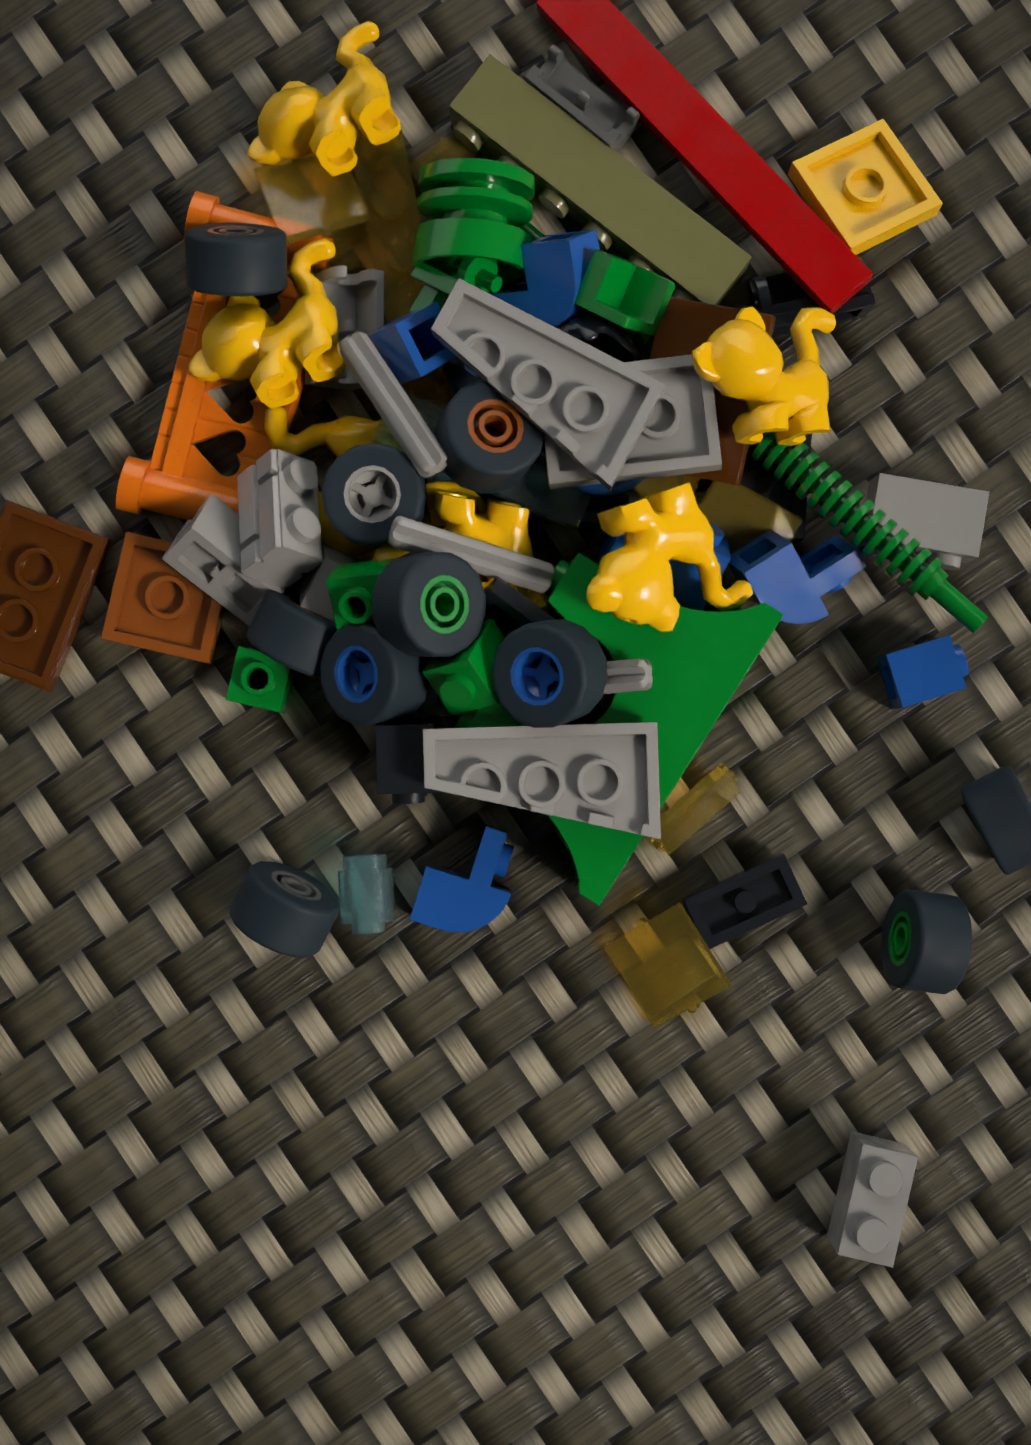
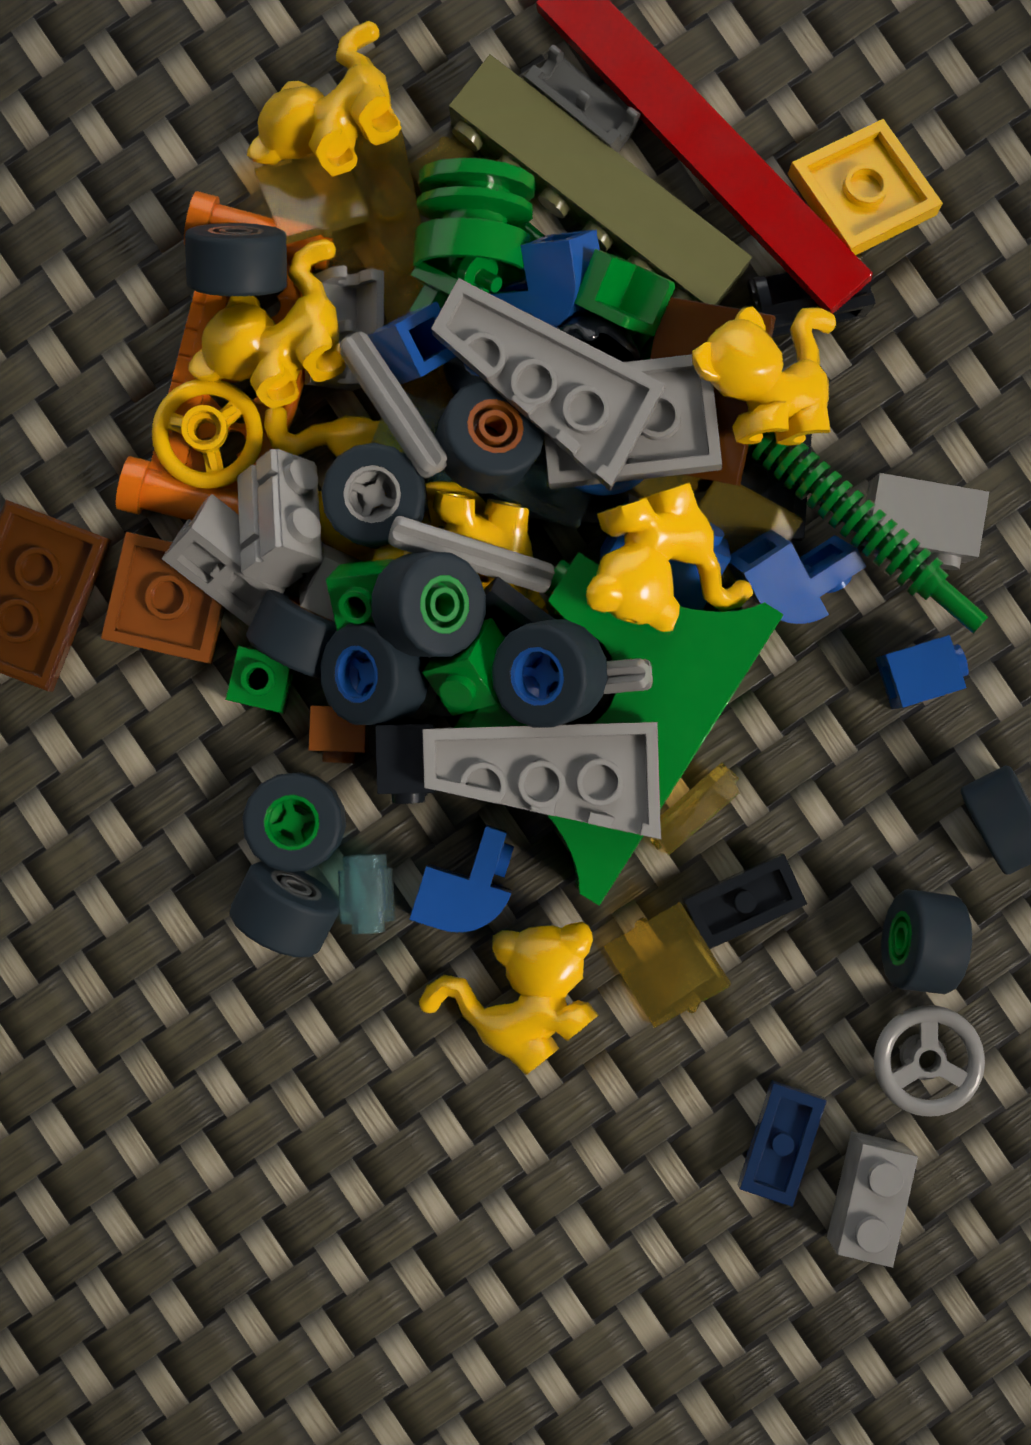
none -> yellow piece [152,379,263,489]
none -> black wheel [242,772,346,873]
none -> dark orange plate [309,706,370,763]
none -> yellow animal [419,922,599,1075]
none -> dark blue plate [737,1080,827,1207]
none -> light grey piece [874,1005,985,1117]

